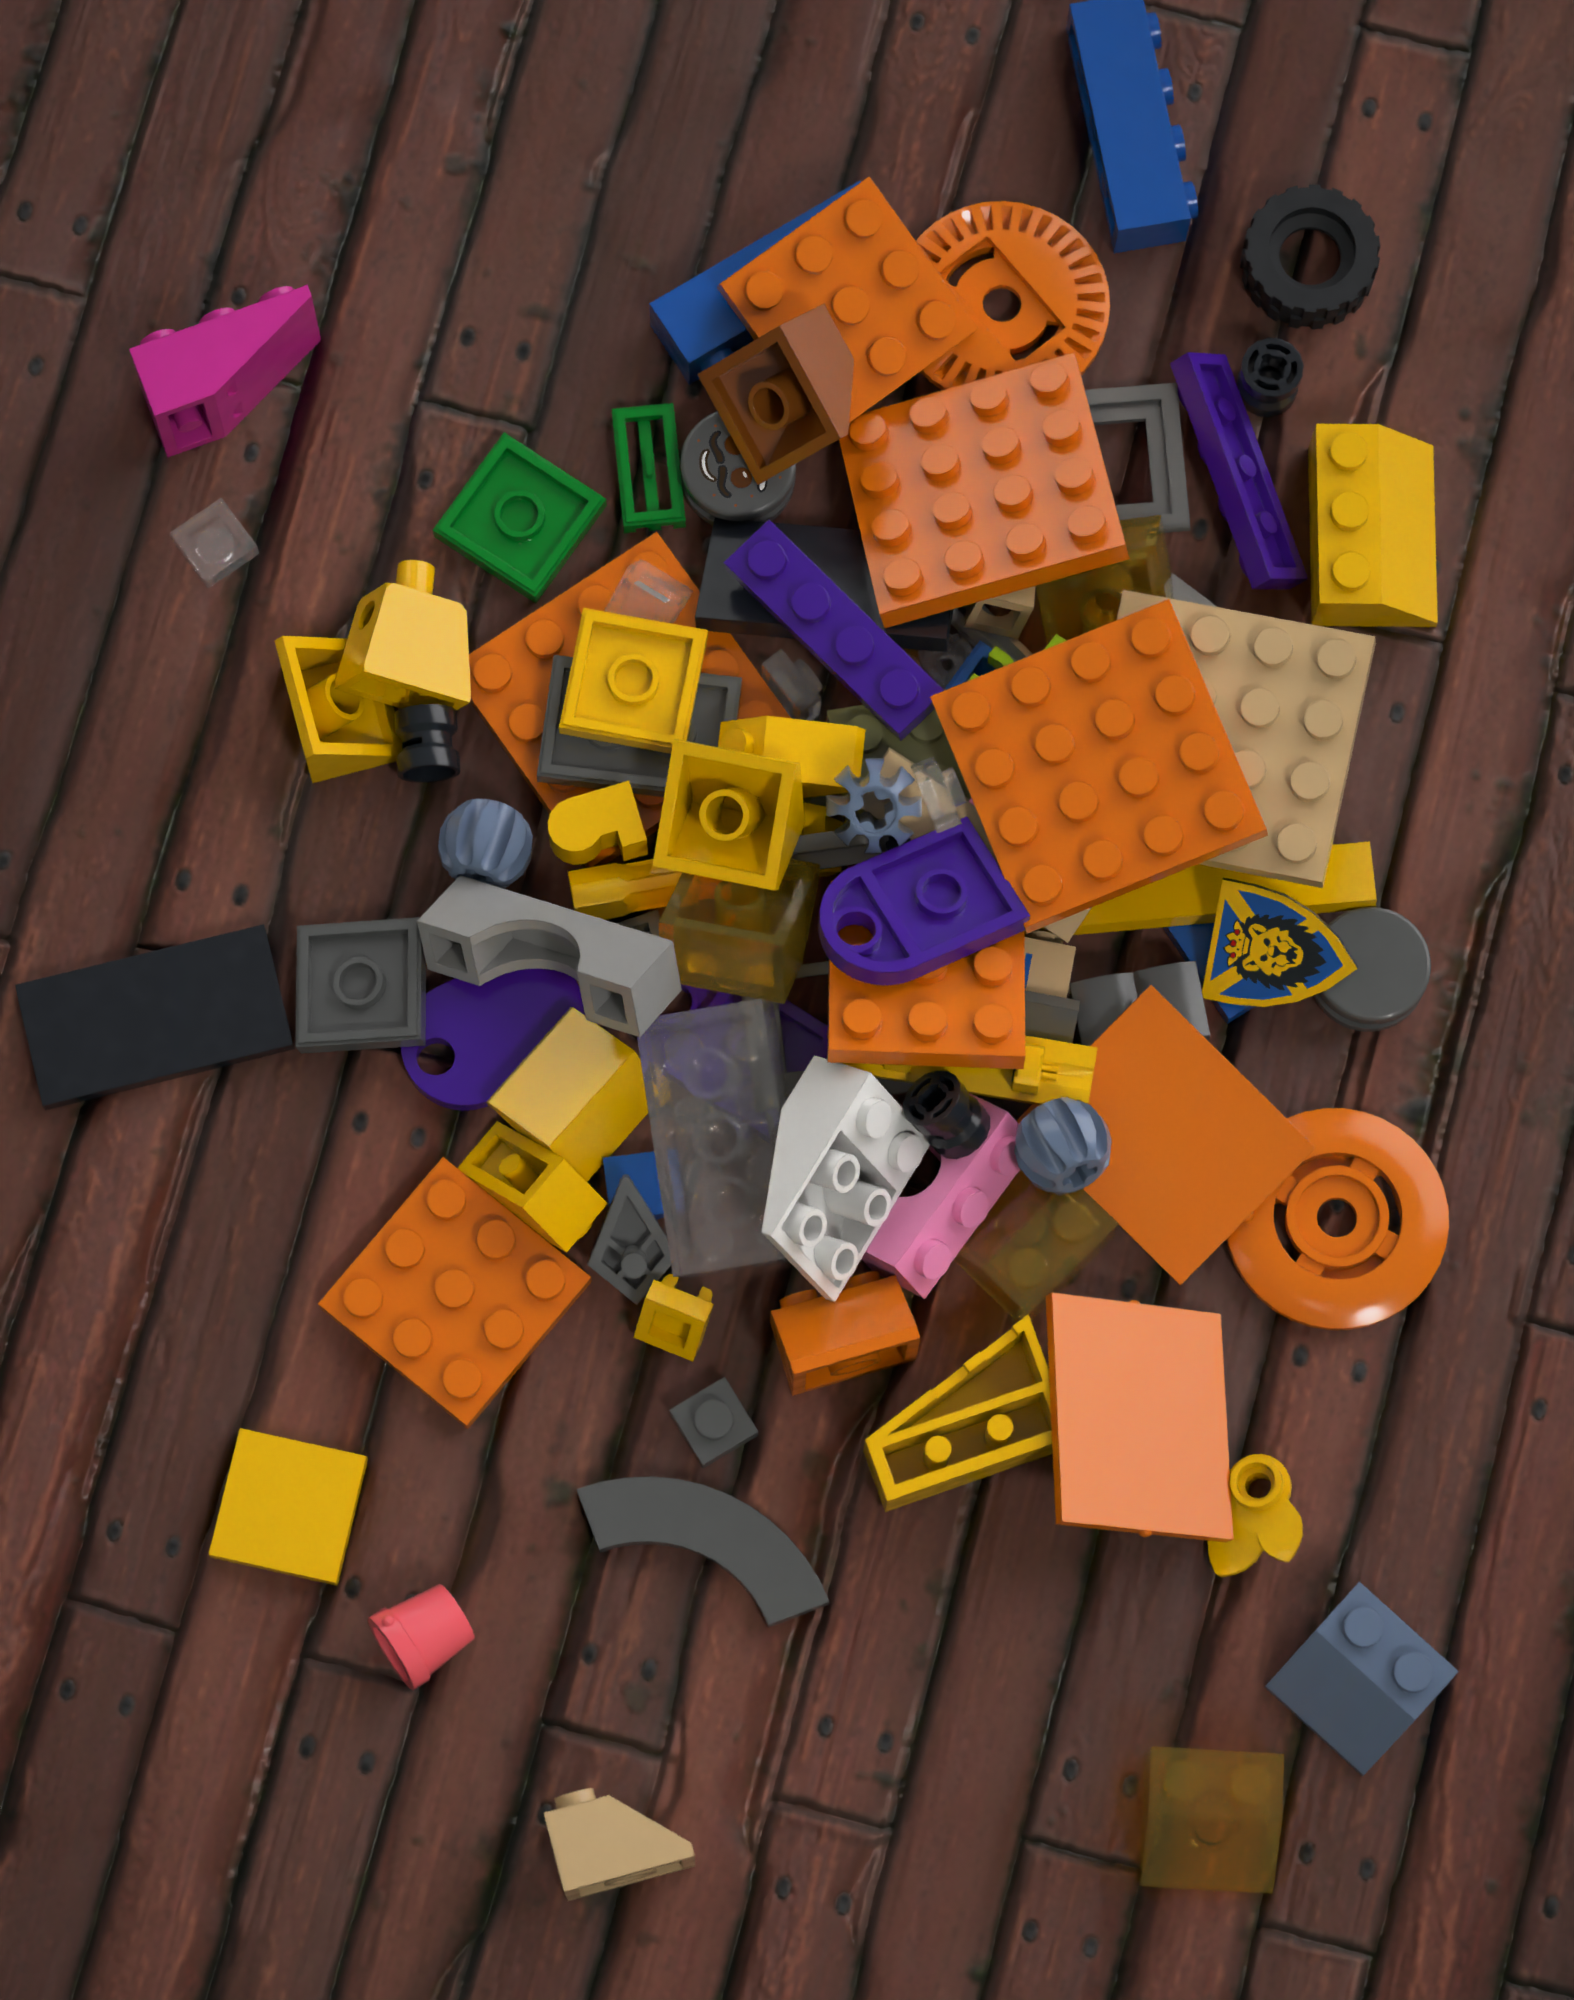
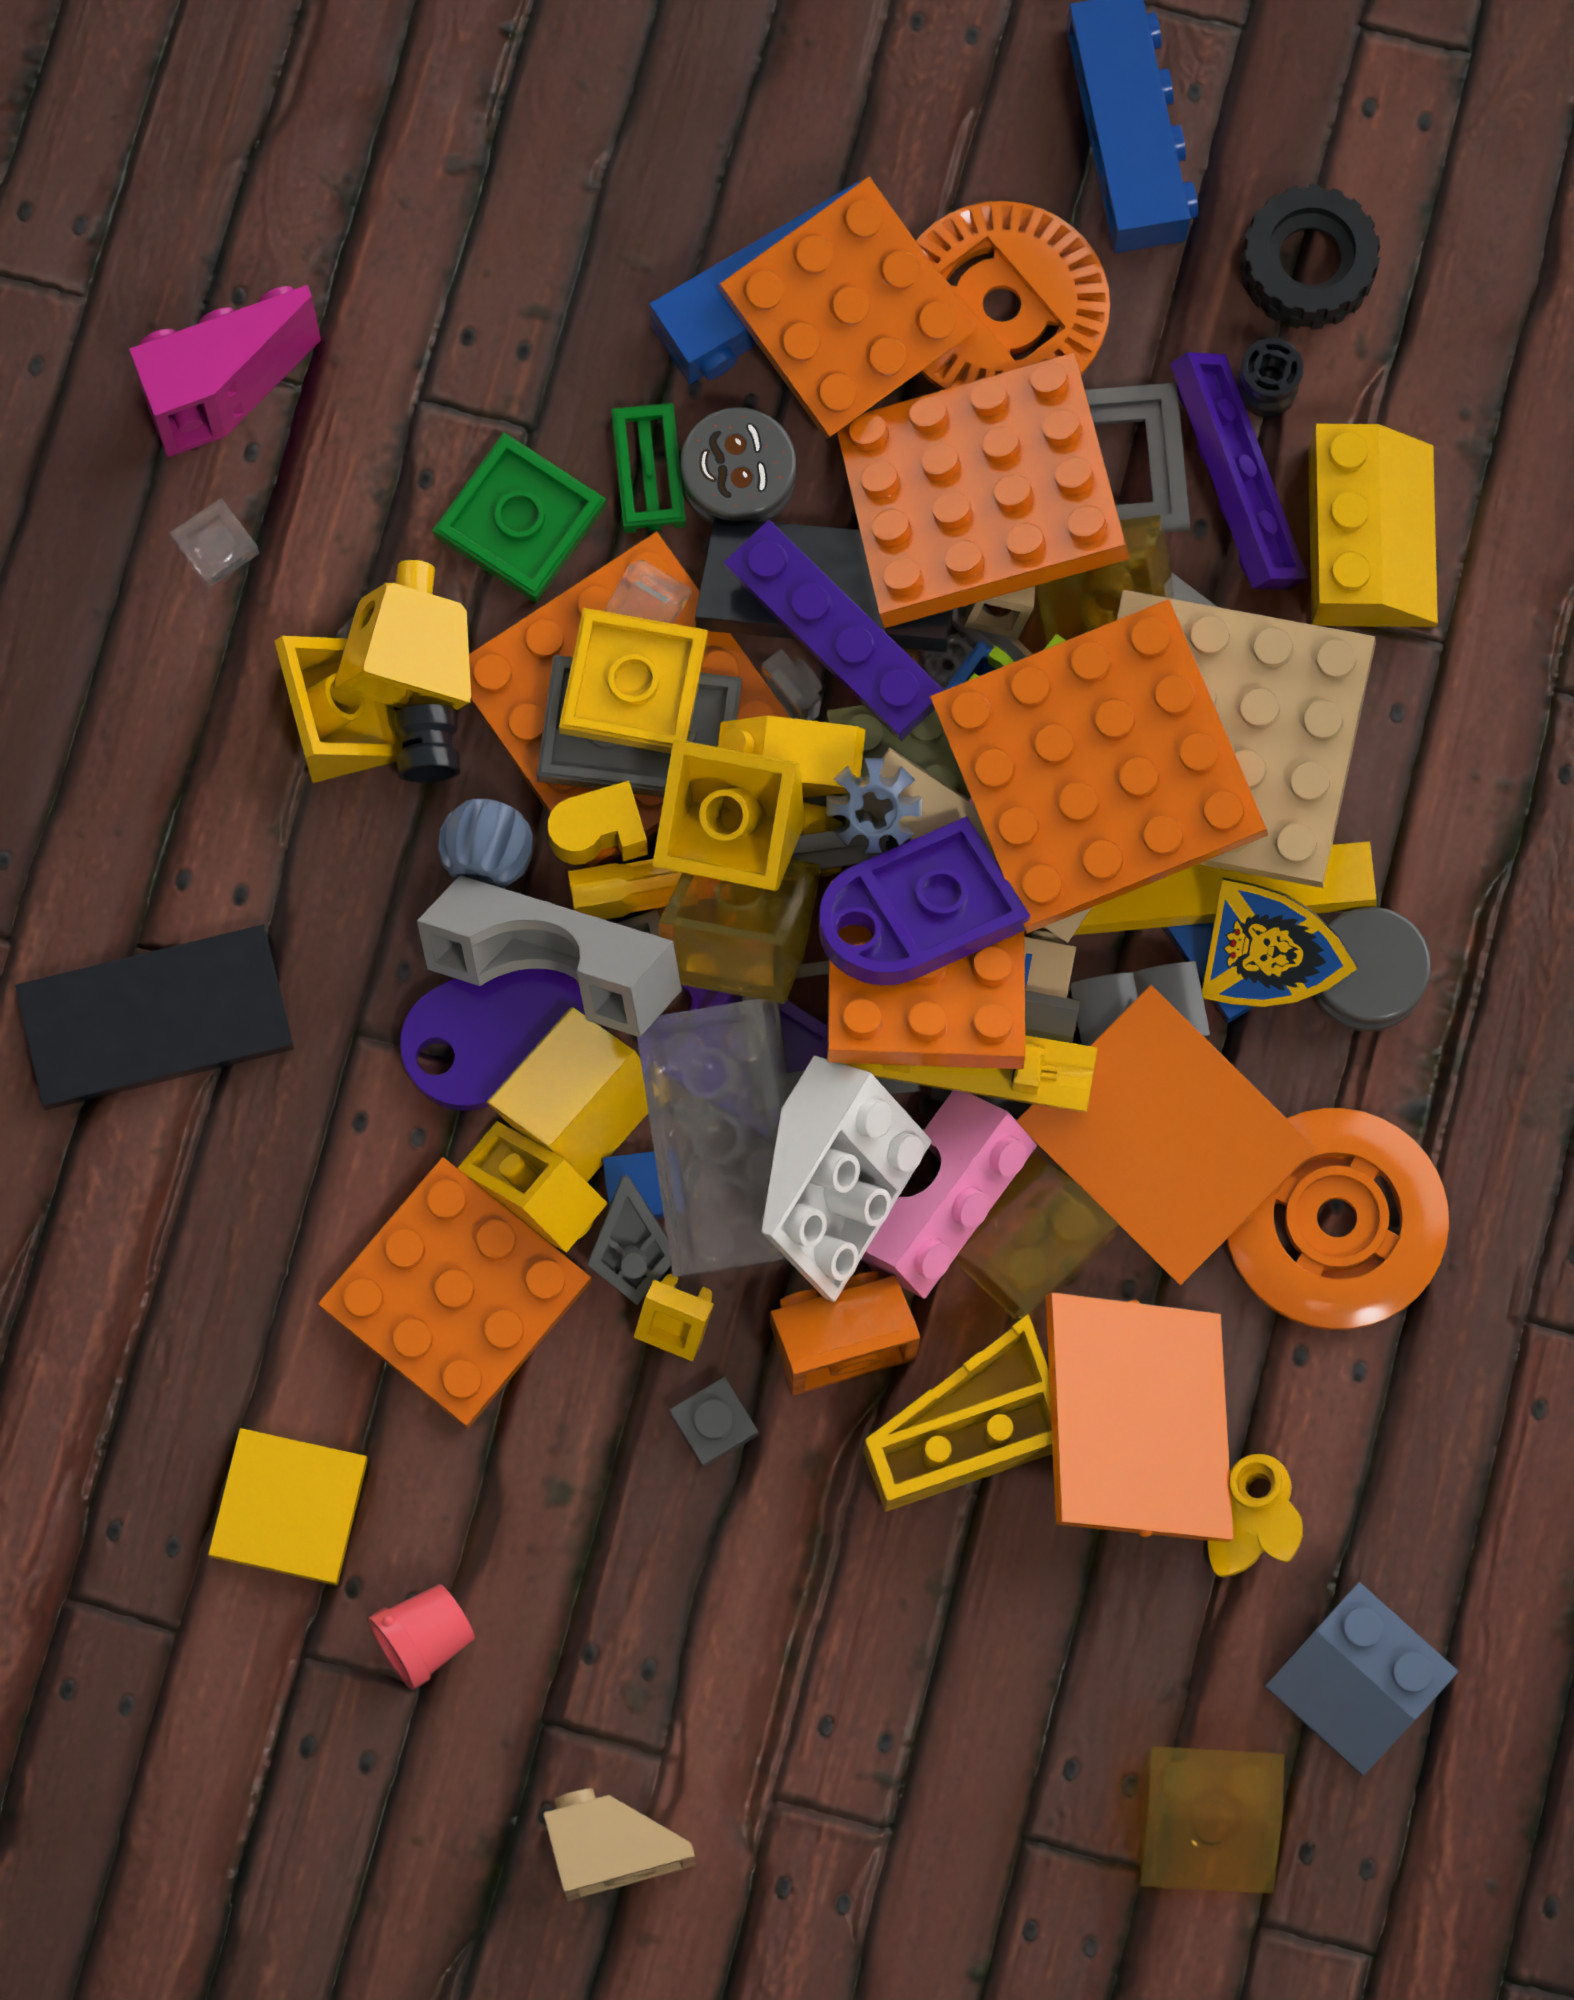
dark grey tile [295,917,426,1054] -> none
dark grey tile [576,1476,830,1628] -> none
dark orange slope [697,304,854,485] -> none
black wheel [903,1070,990,1159] -> none
clear plate [910,756,967,833] -> none
sand blue piece [1014,1097,1112,1195] -> none

